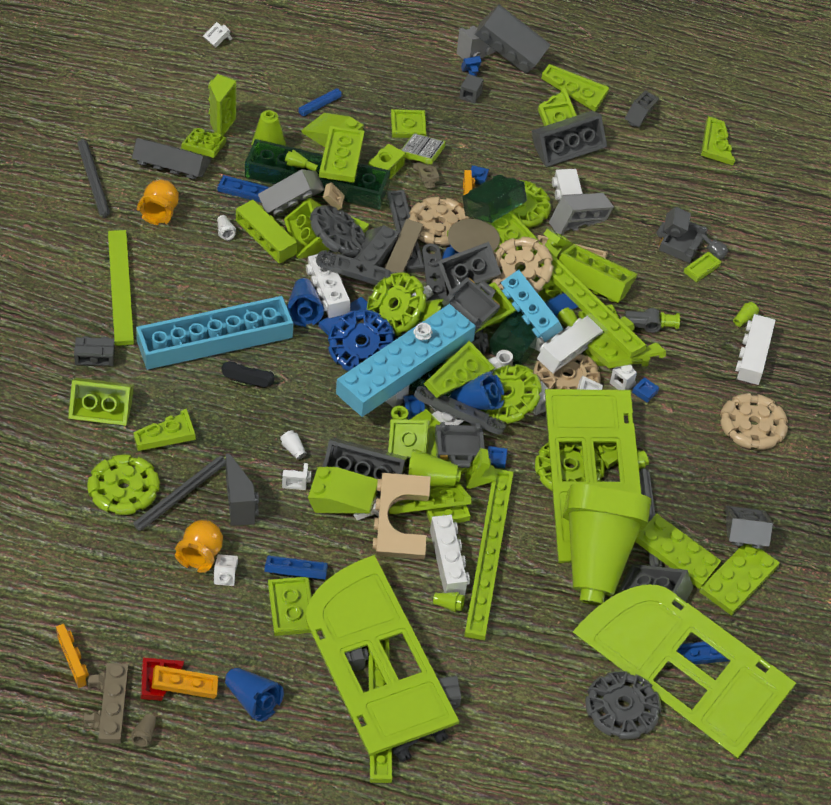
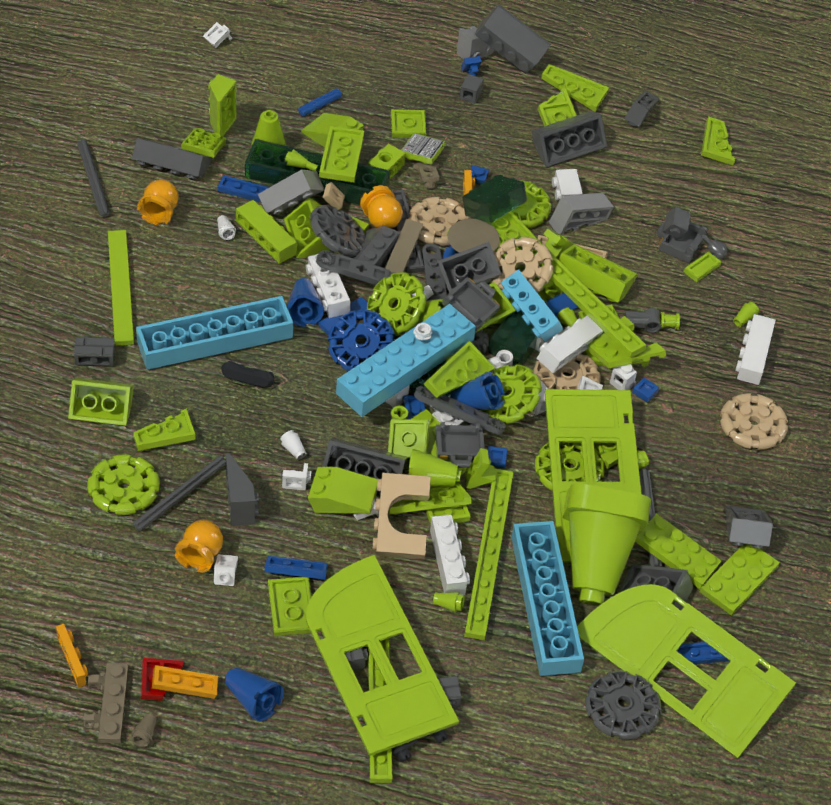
none -> light orange tile [360,185,403,229]
none -> medium azure brick [511,521,584,676]

